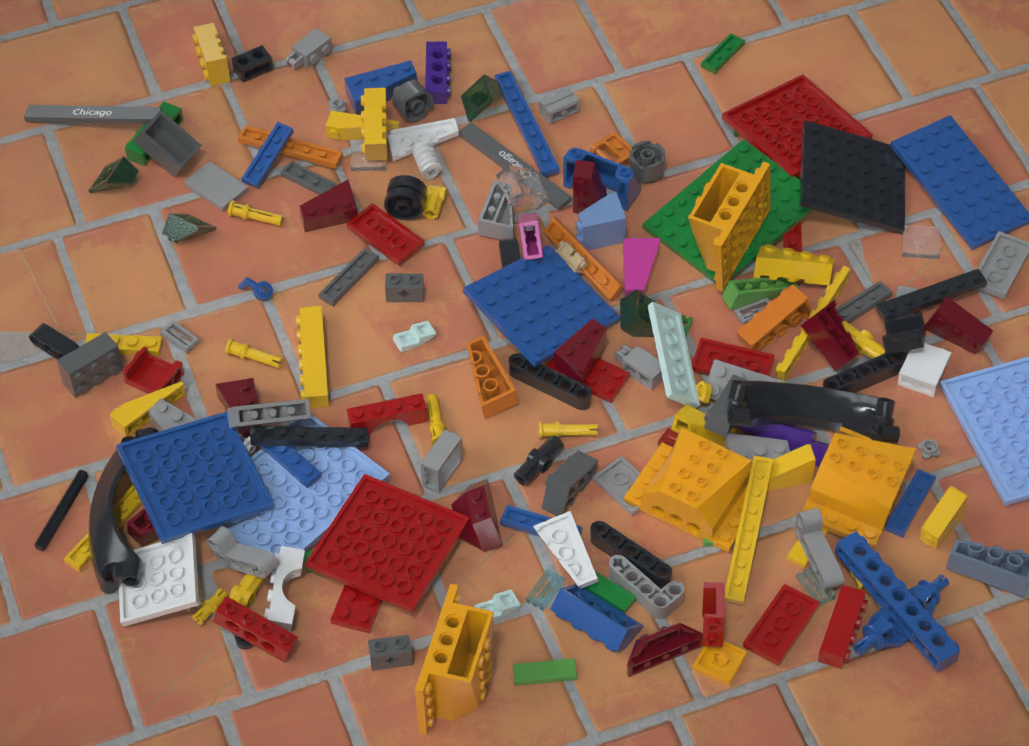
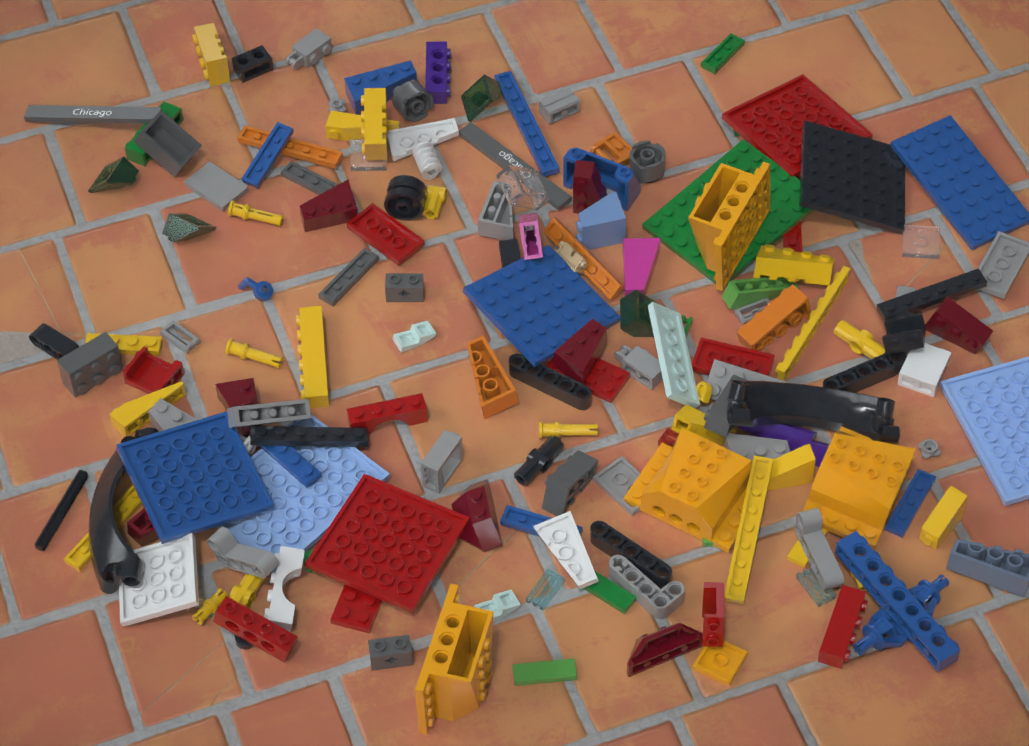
yellow pin [426,394,447,446] -> none
blue slope [550,585,644,652] -> none
red plate [743,584,820,666] -> none
dark red wedge [800,300,859,371] -> none
dark grey tile [836,281,893,324] -> none

